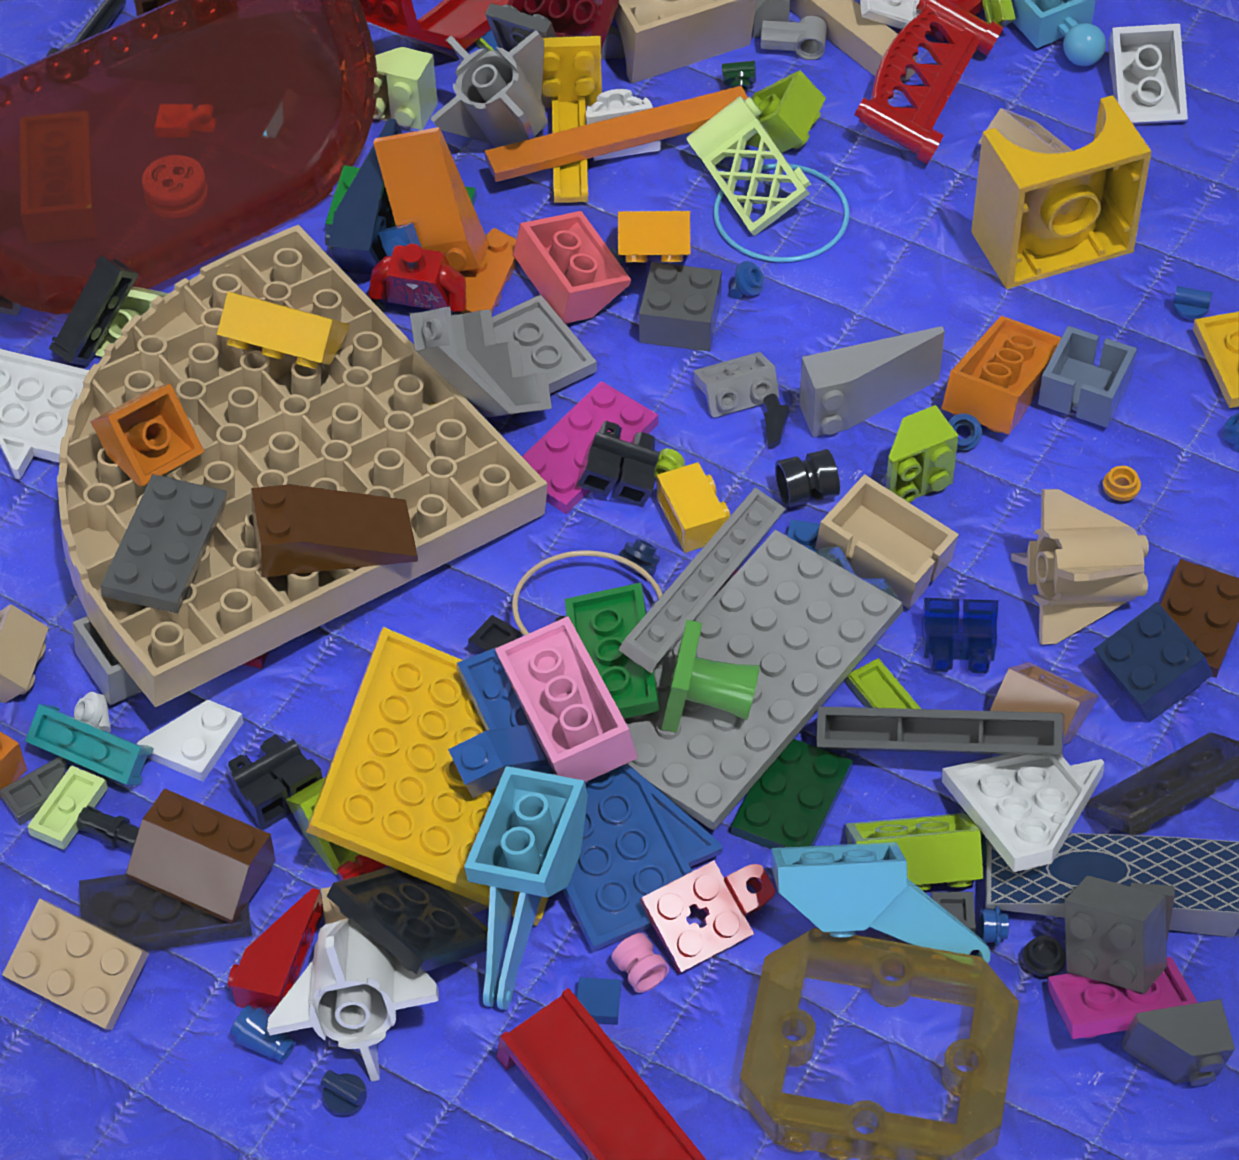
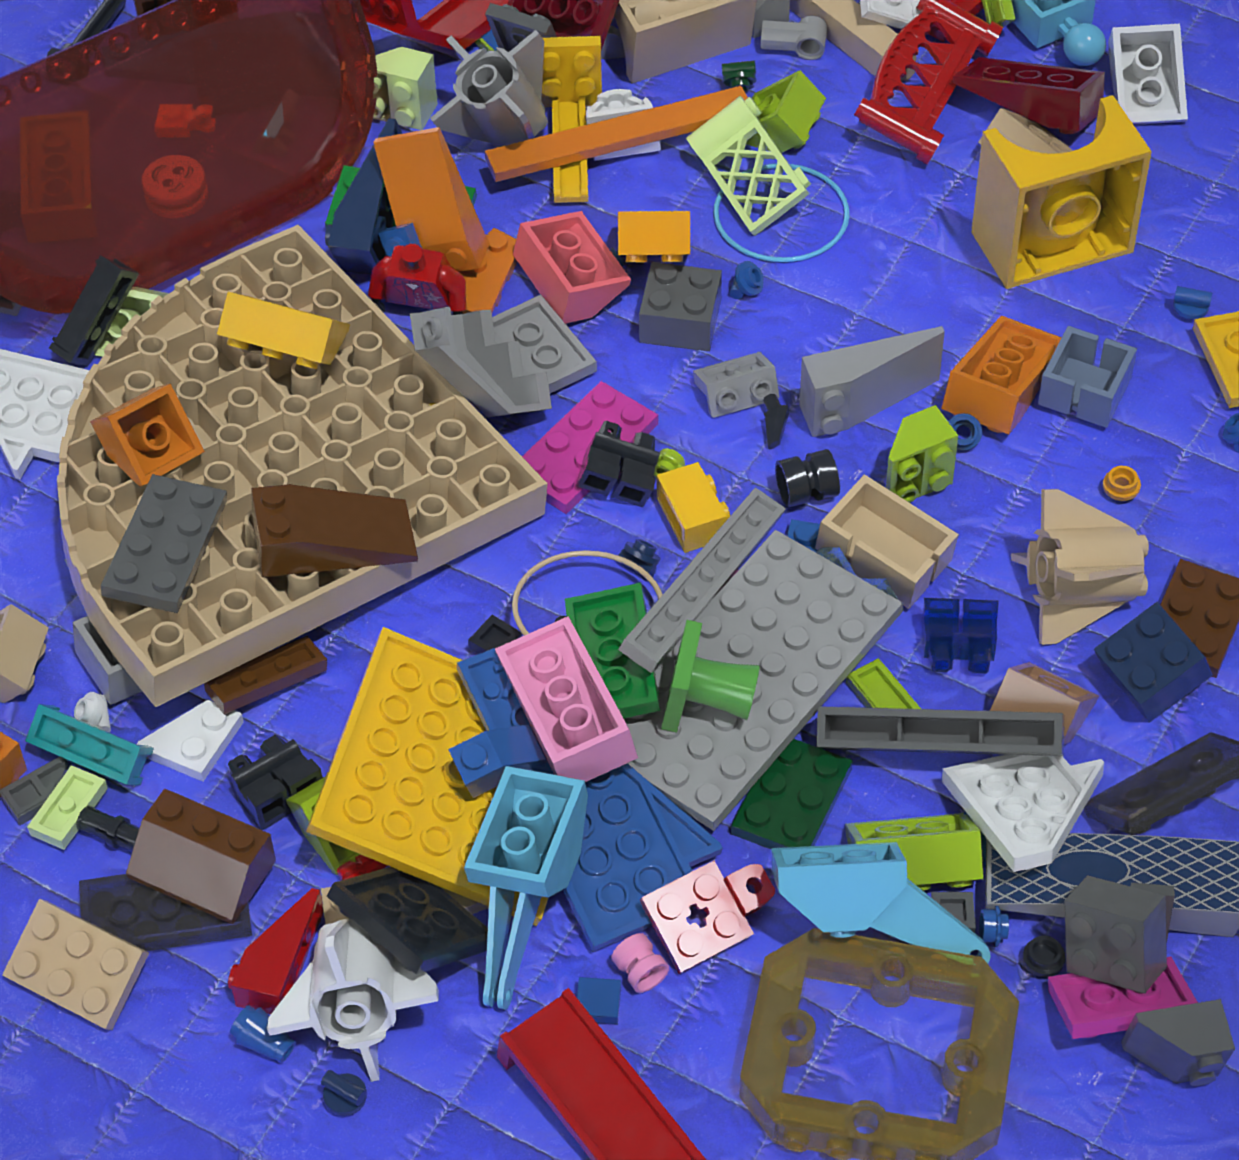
none -> reddish brown plate [204,636,327,714]
none -> dark red slope [953,57,1105,134]

